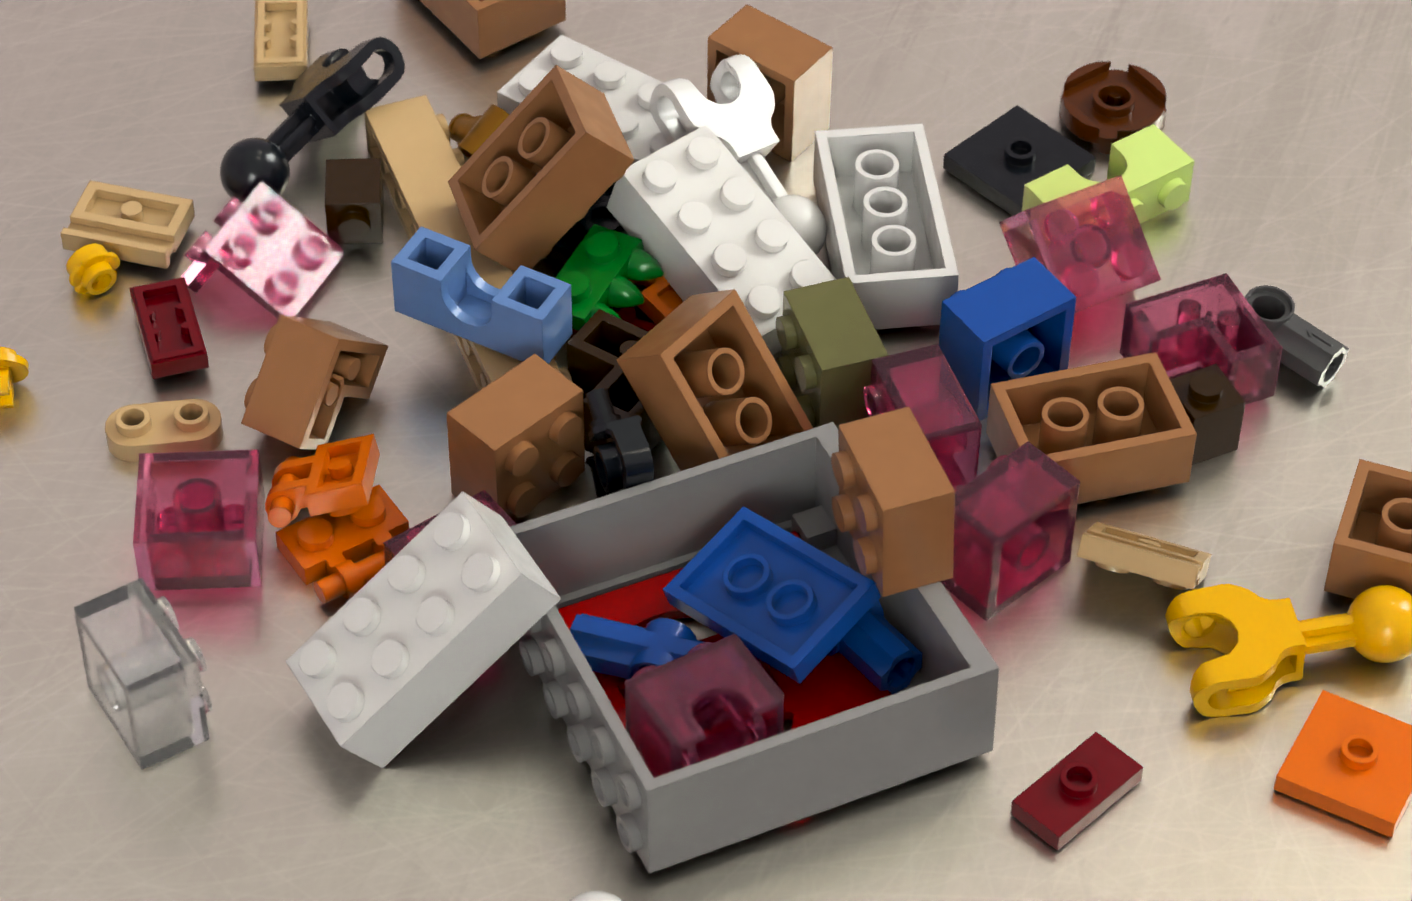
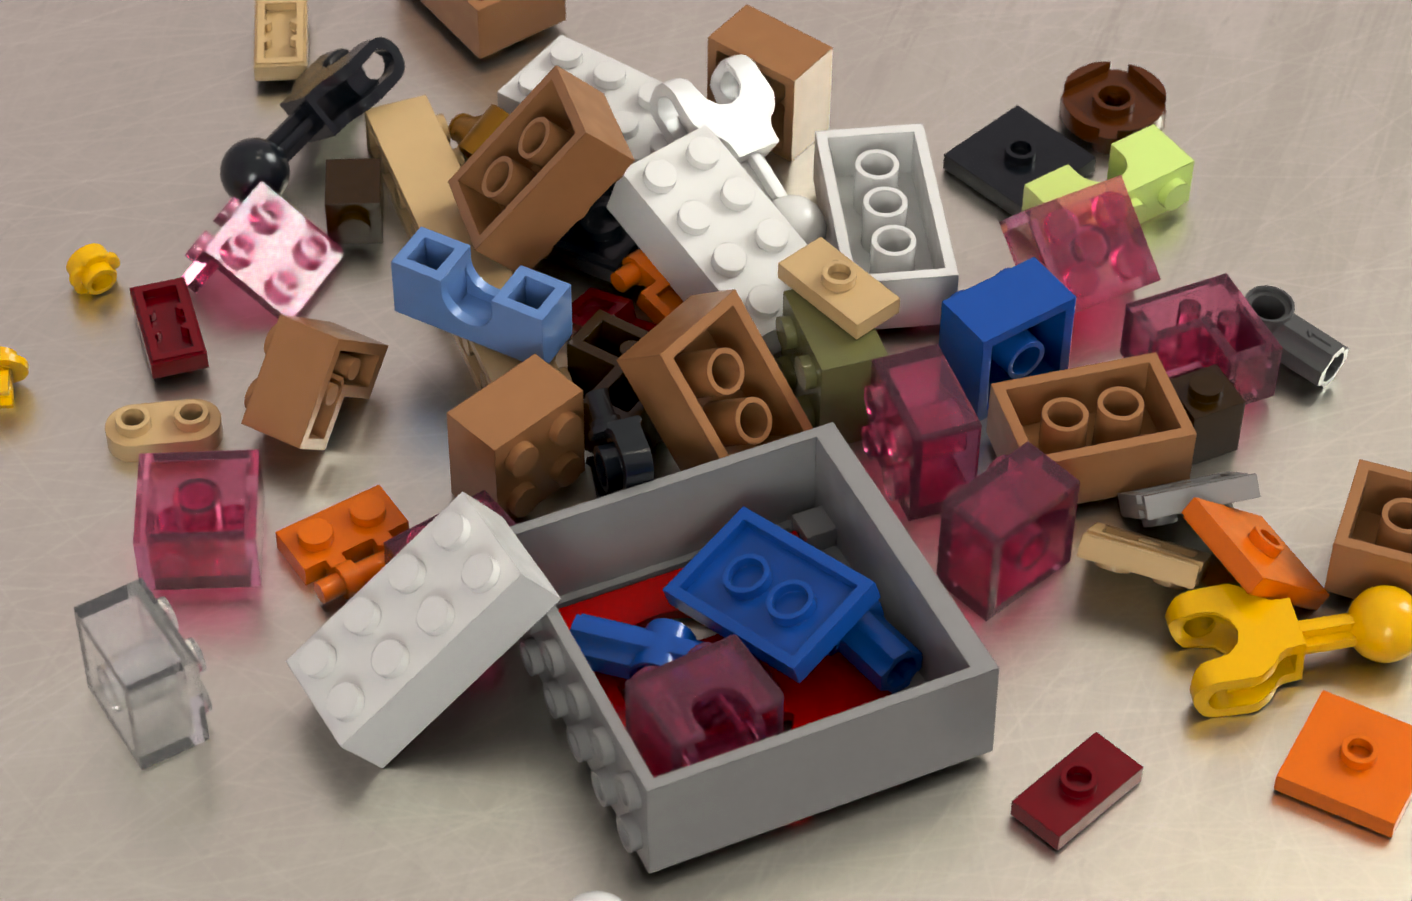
tan plate [61,180,195,269] -> none
orange plate [265,434,380,528] -> none
green plate [555,224,664,331] -> none
medium nougat brick [831,406,955,597] -> none
none -> tan plate [778,237,900,340]
none -> light grey plate [1117,471,1261,527]
none -> orange plate [1181,497,1330,610]

